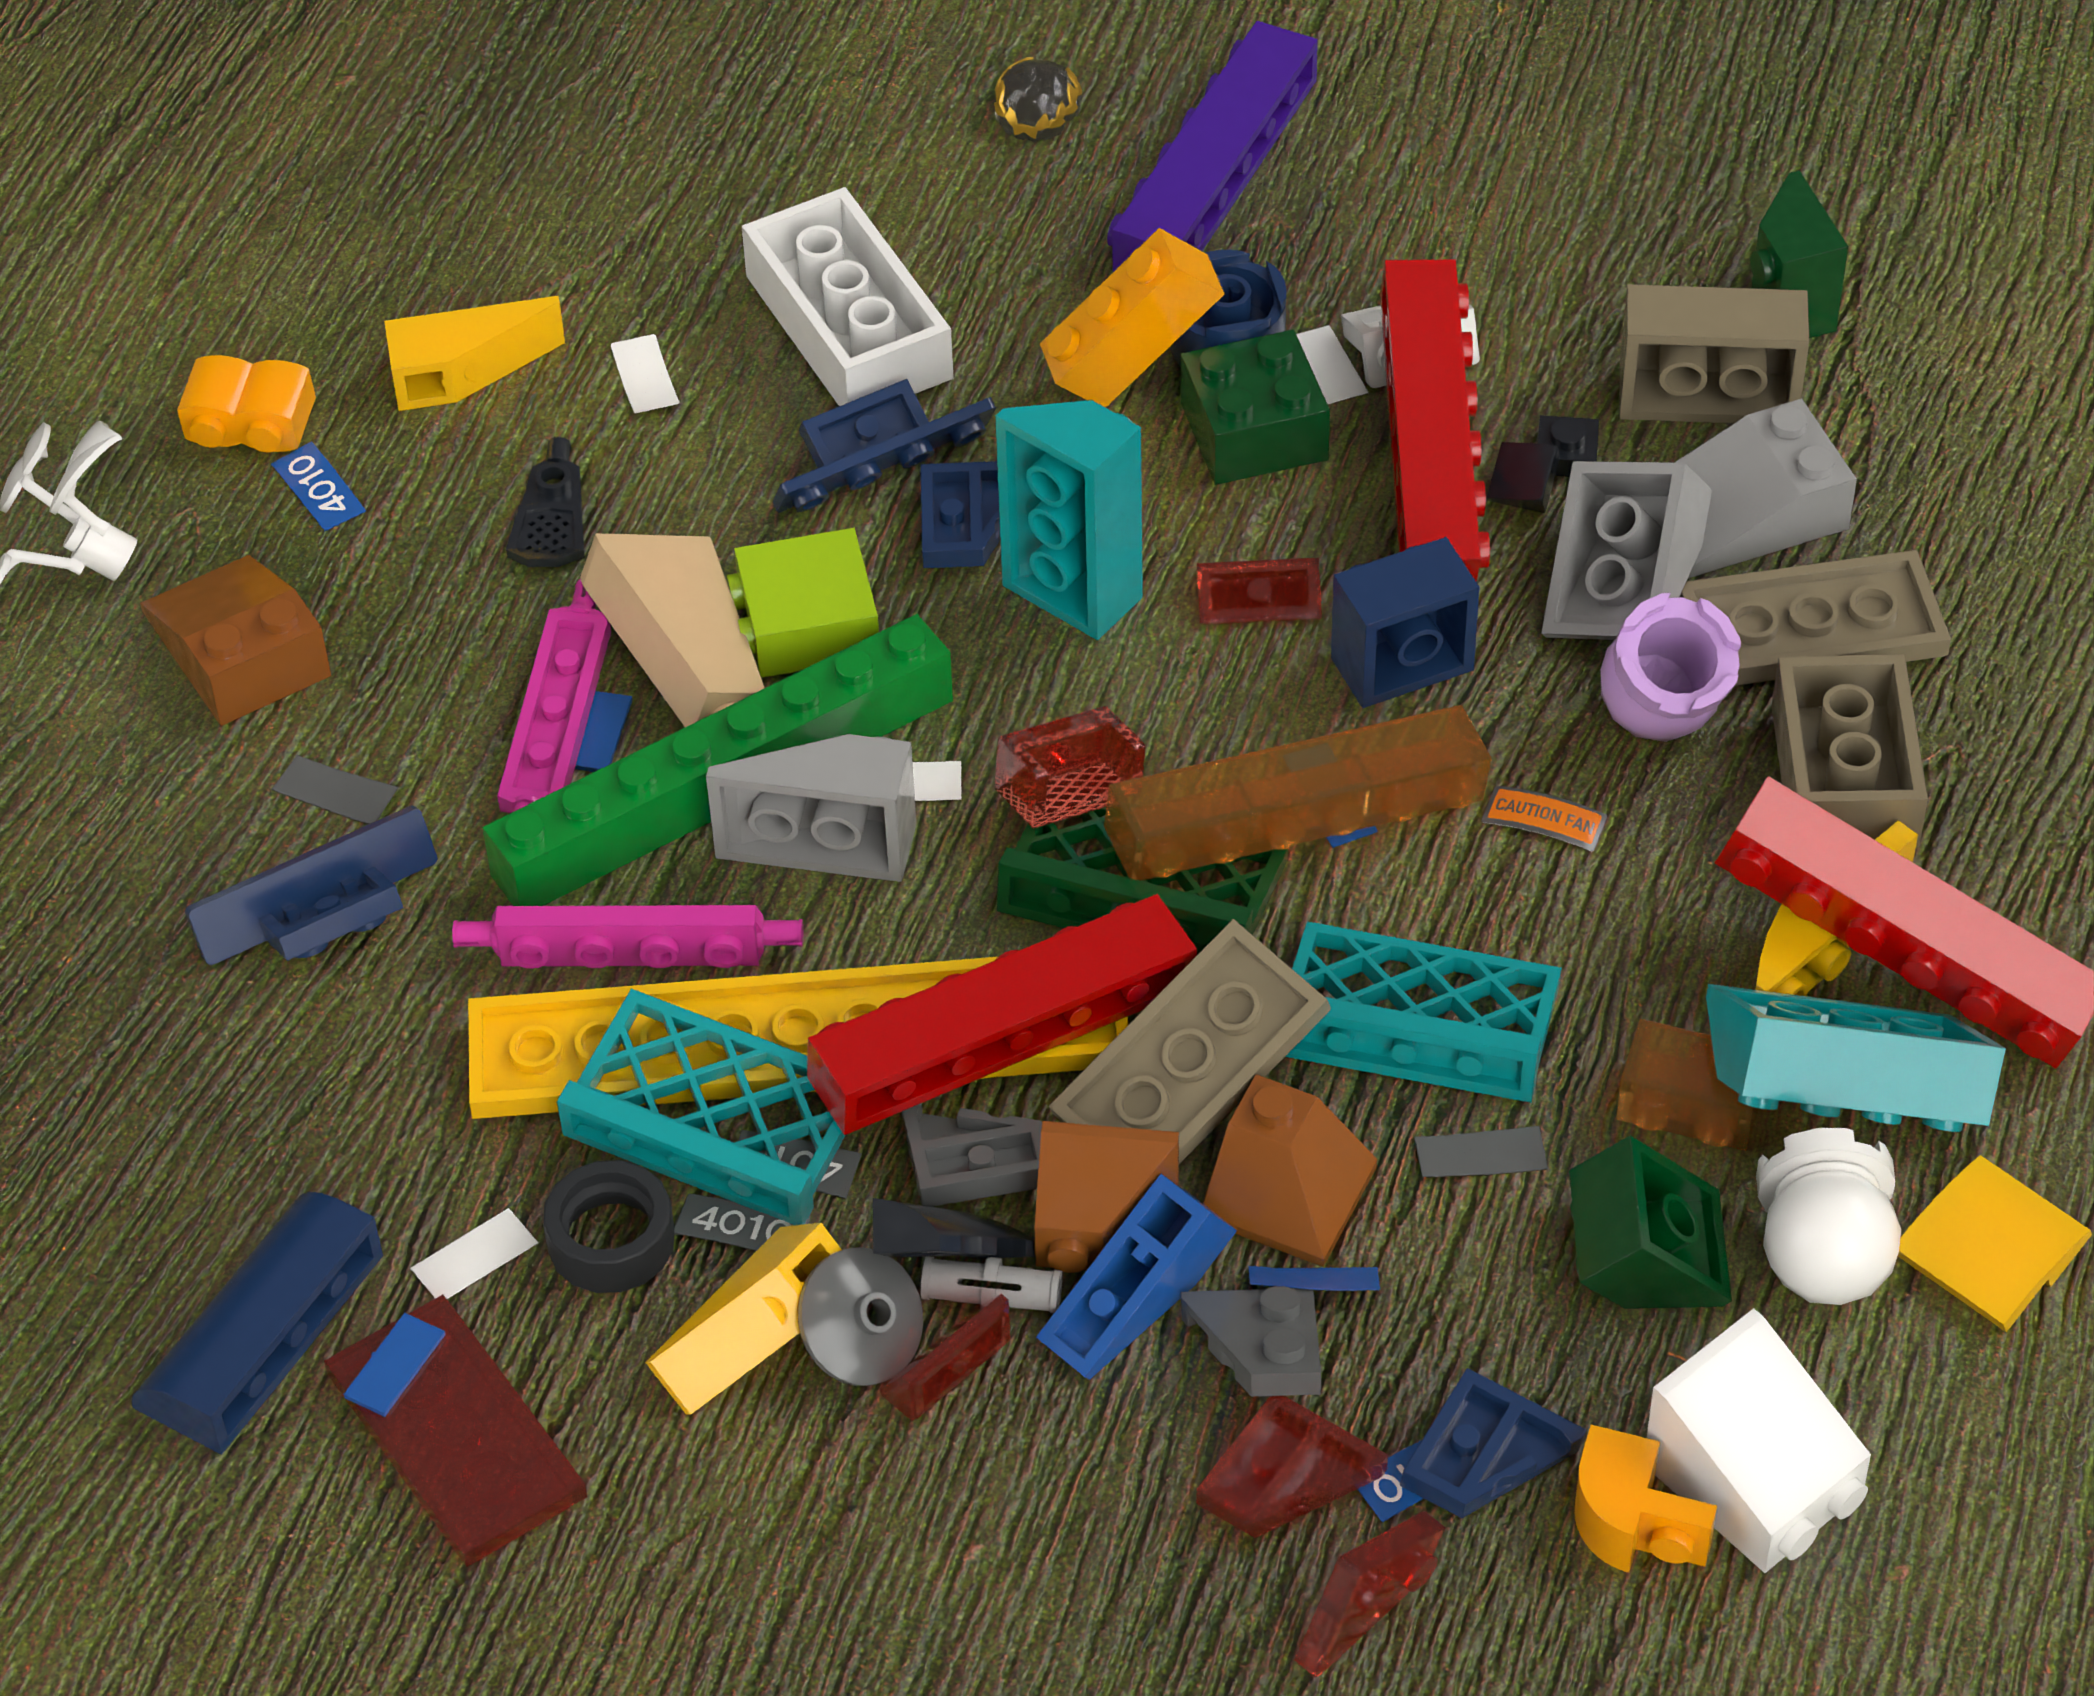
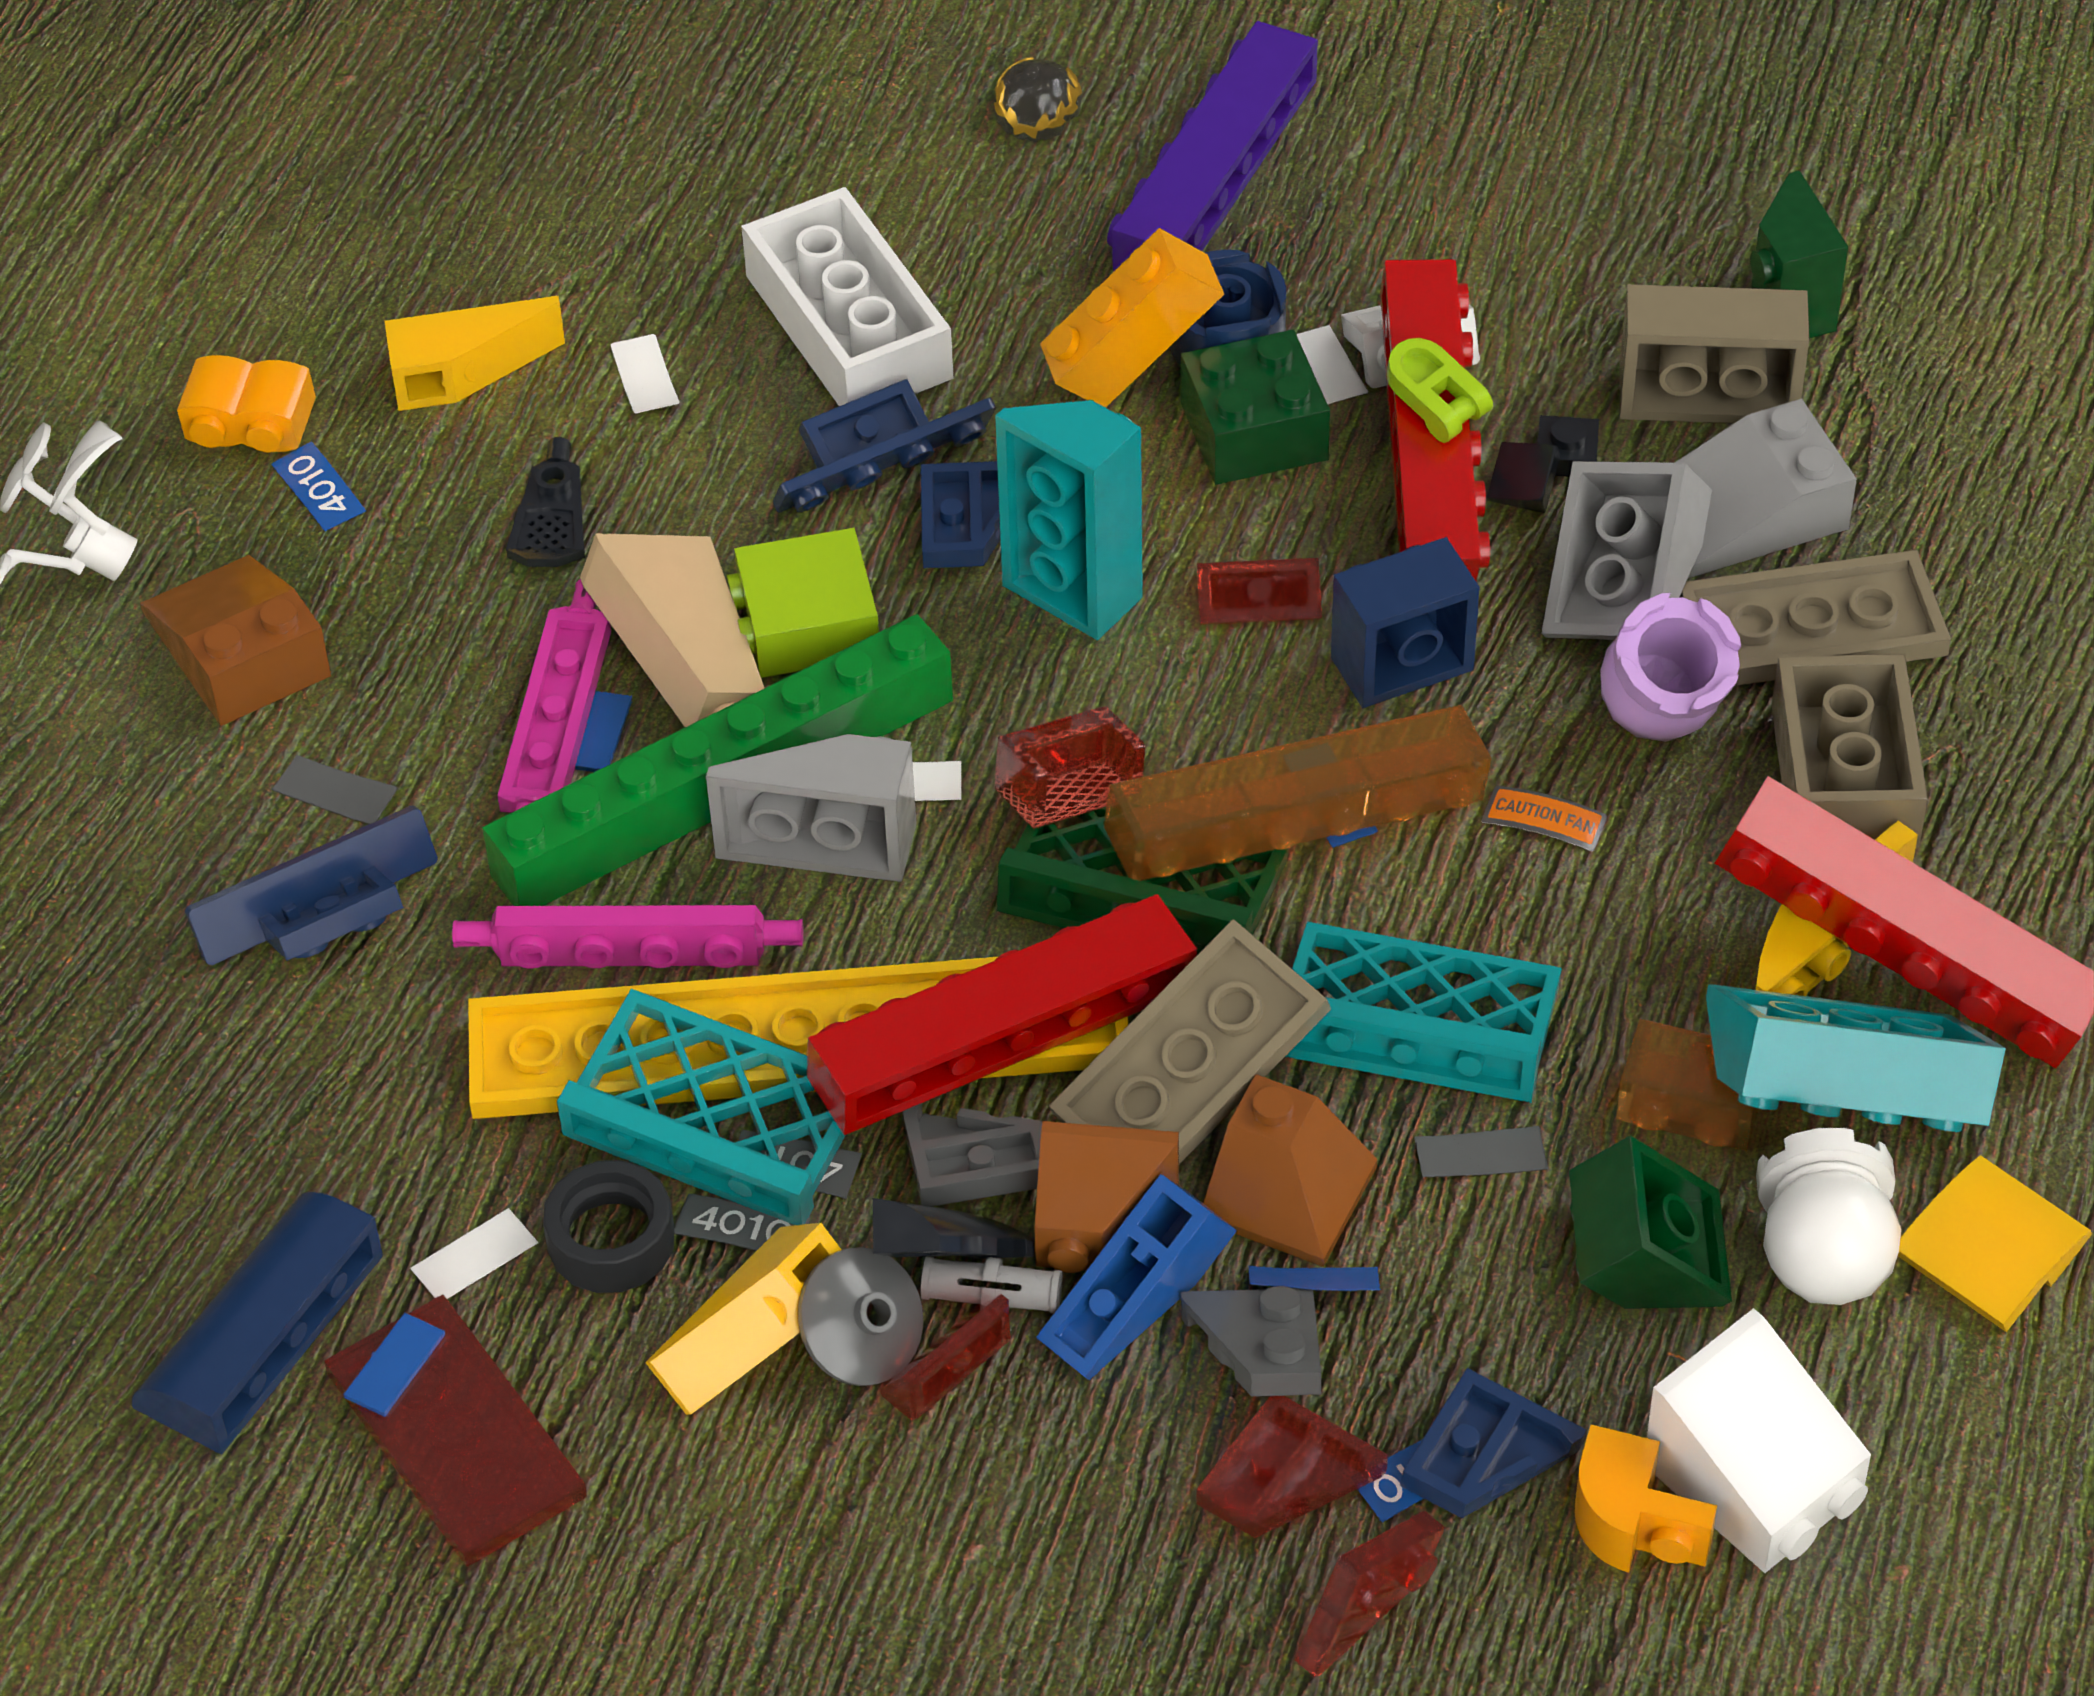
none -> lime plate [1386,338,1493,443]

